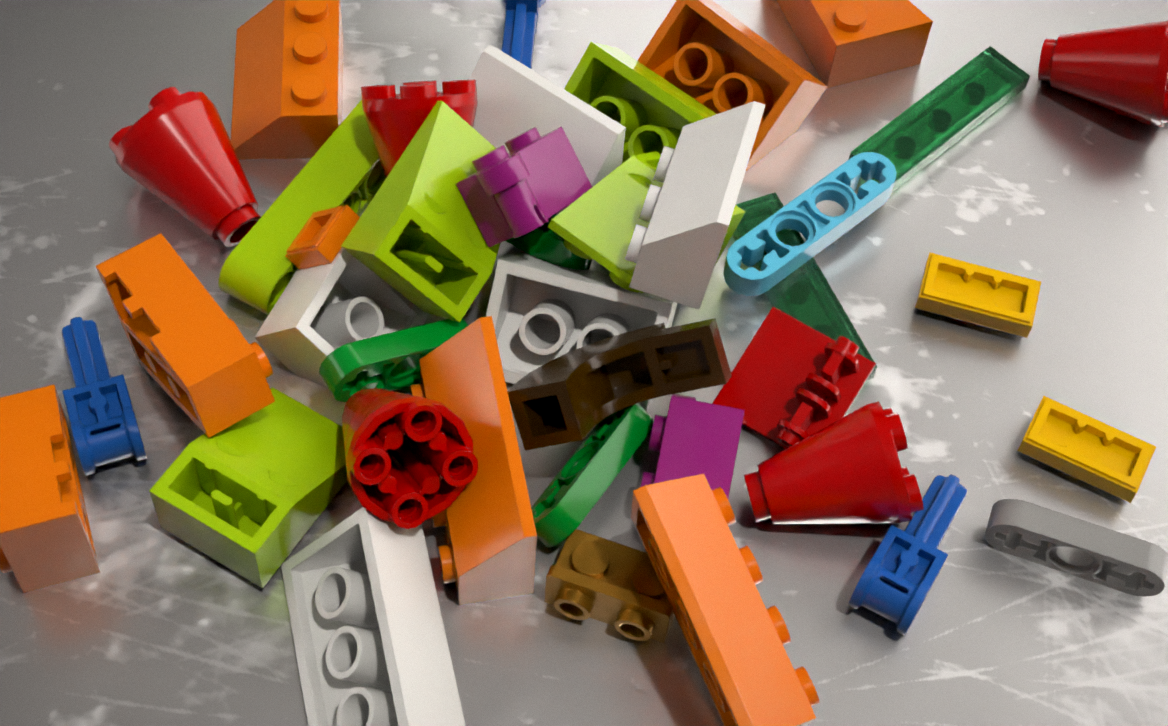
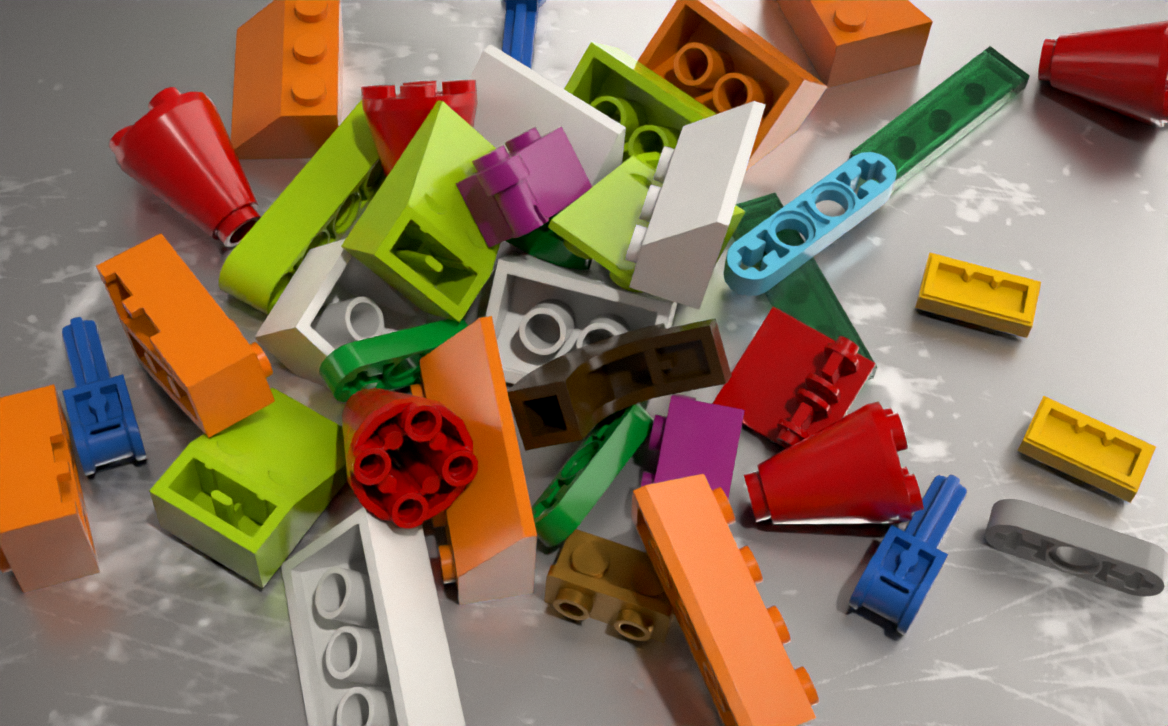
orange tile [285,205,360,270] -> none

